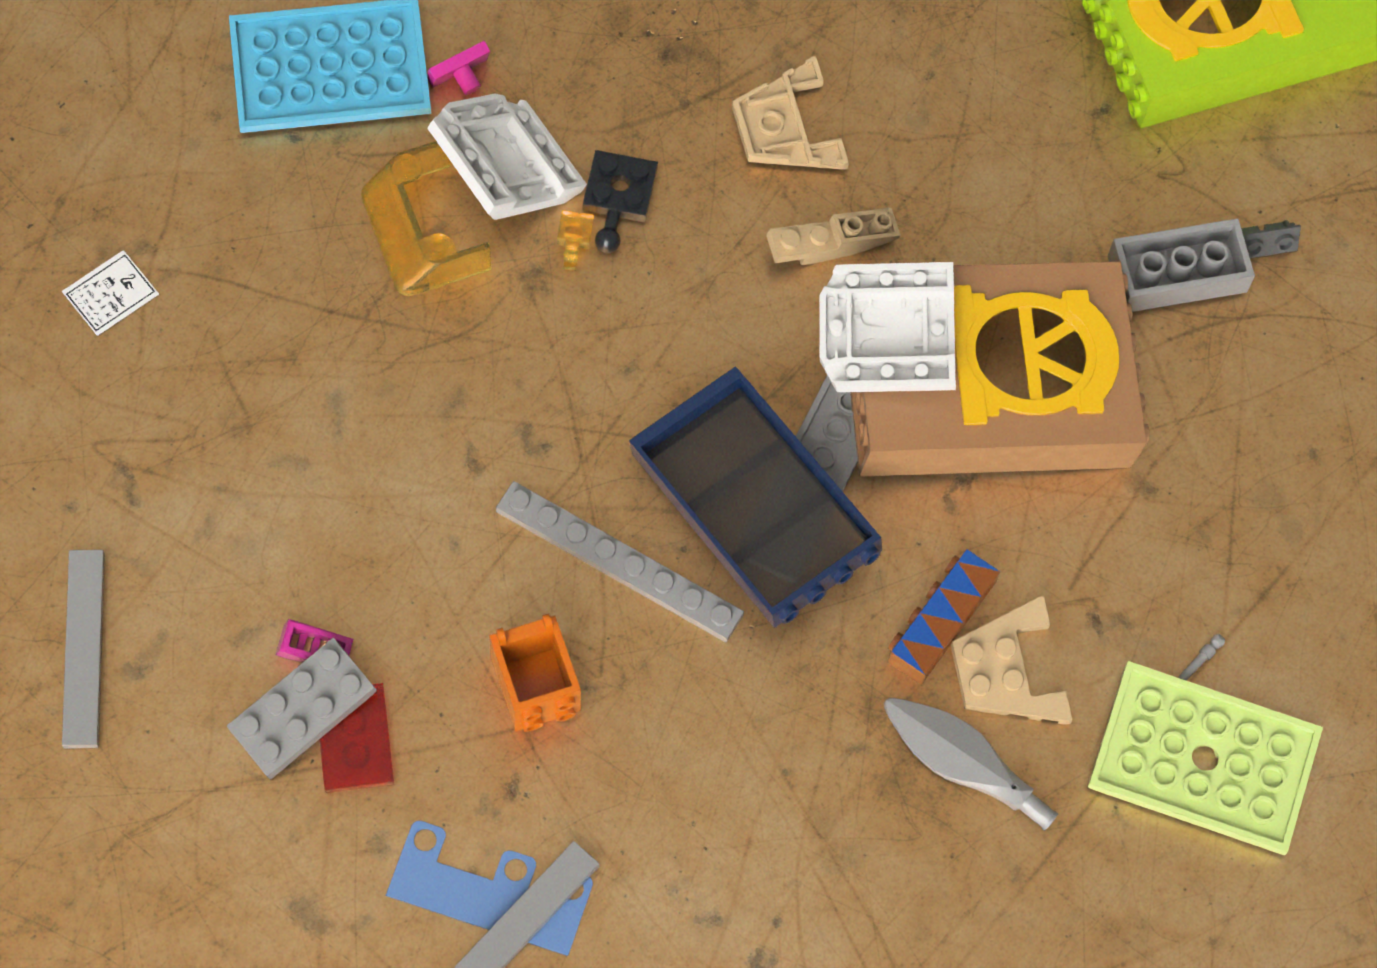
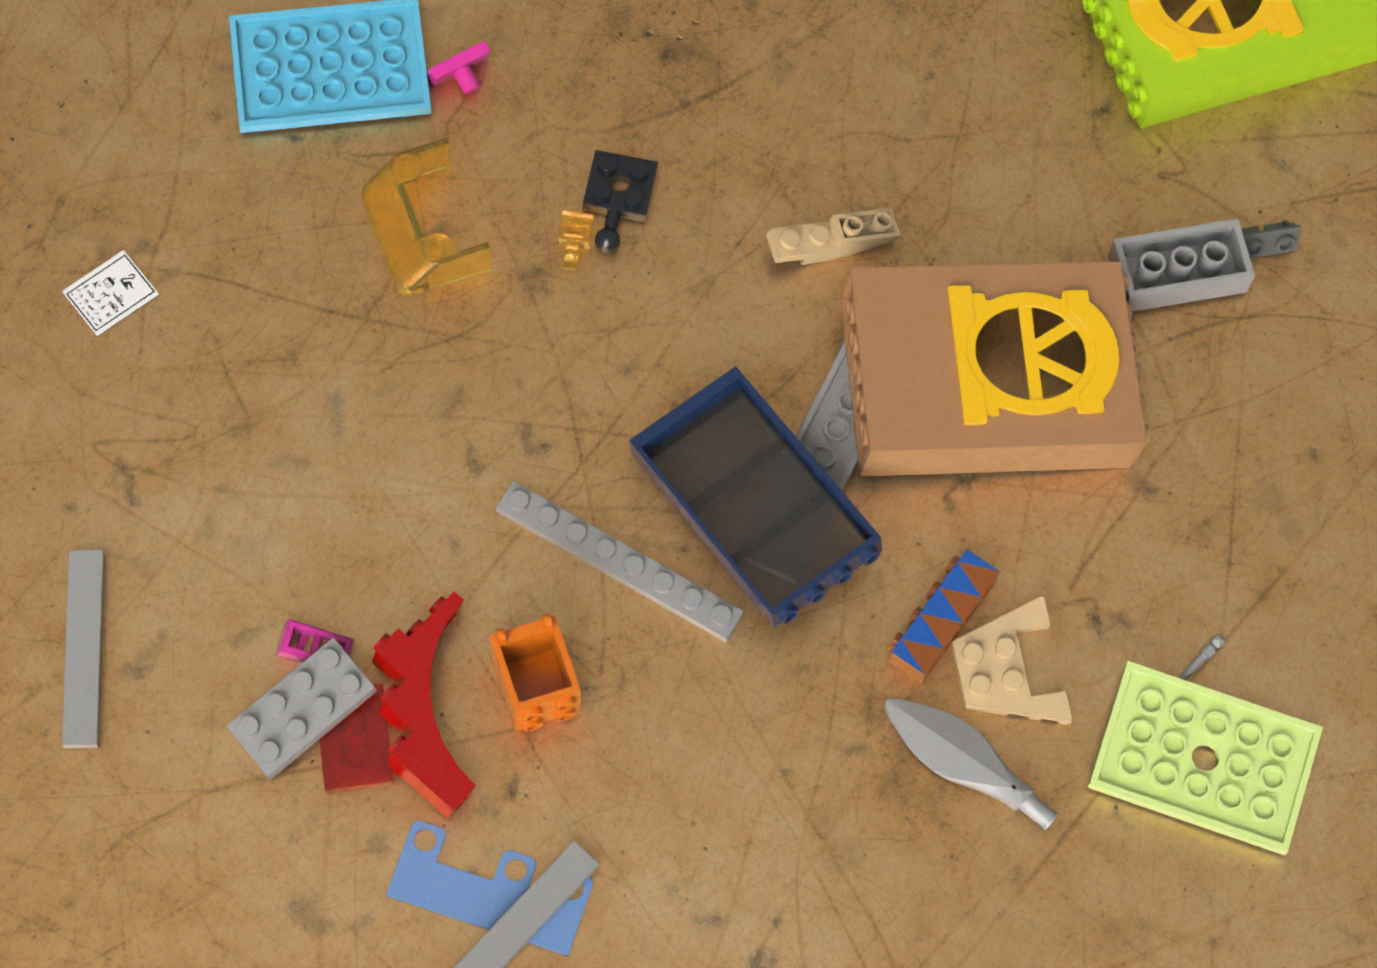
white wedge [427,94,587,220] -> none
tan wing [732,56,849,169] -> none
white wedge [820,262,956,392] -> none
none -> red arch [372,591,476,819]

